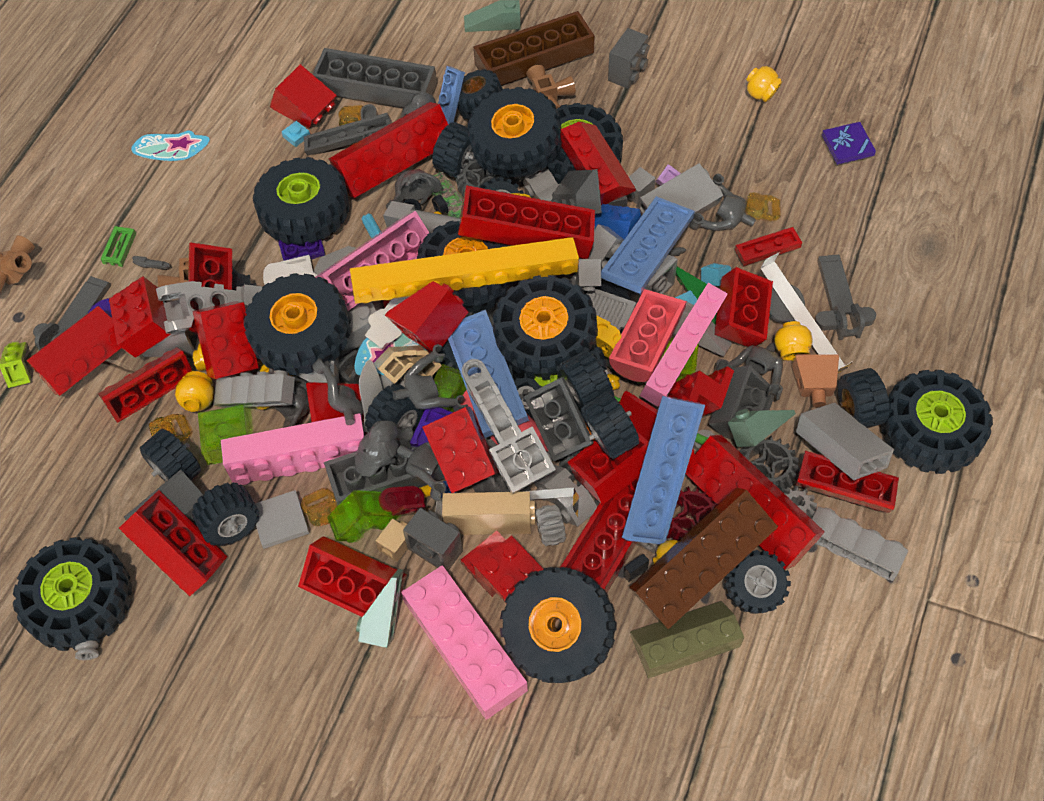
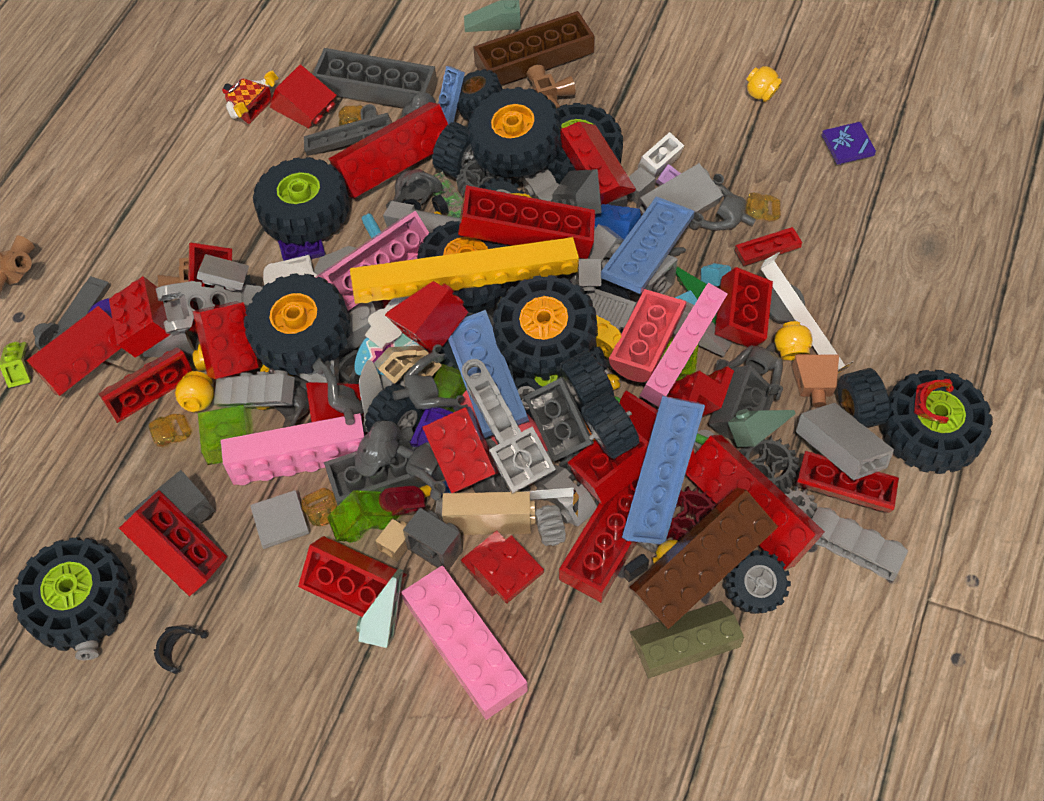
bright green tile [101,226,136,267] -> none
sticker [131,130,210,161] -> none
dark grey piece [132,256,171,270] -> none
black wheel [140,429,201,482] -> none
black wheel [192,482,260,546] -> none
medium azure plate [282,121,310,147] -> none
black wheel [500,567,617,683] -> none
dark grey brick [608,28,650,89] -> none
dark grey piece [815,254,876,340] -> none
none -> black helmet [153,626,208,675]
none -> light grey tile [197,254,249,291]
none -> torso [222,71,279,124]
none -> white brick [638,132,684,178]
none -> red helmet [914,379,954,424]

